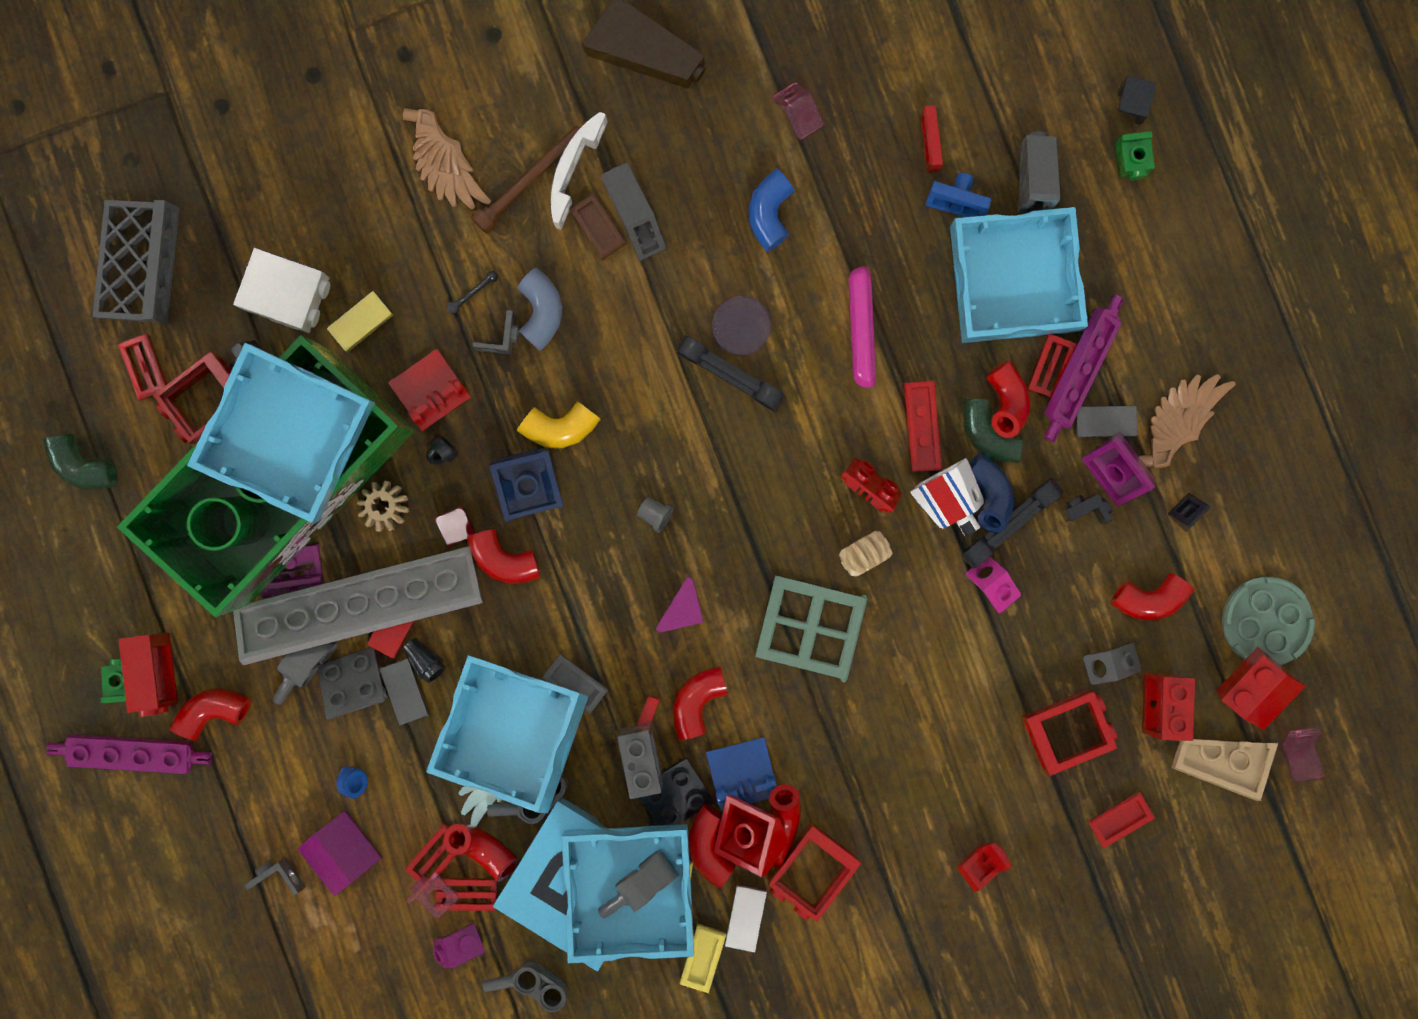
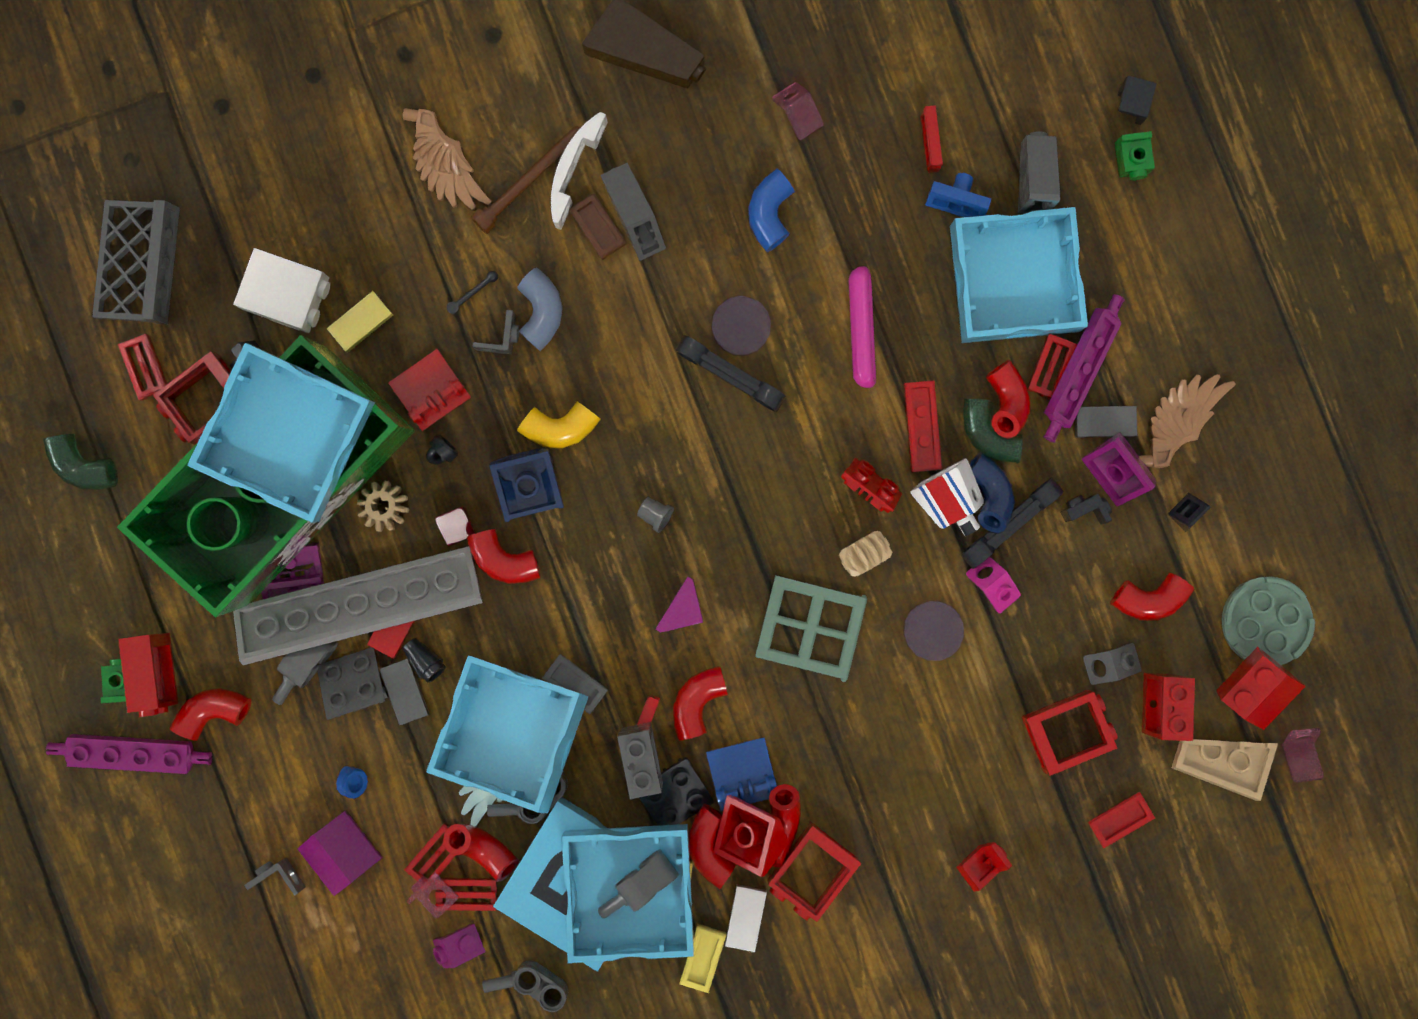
none -> tile [904,601,964,661]

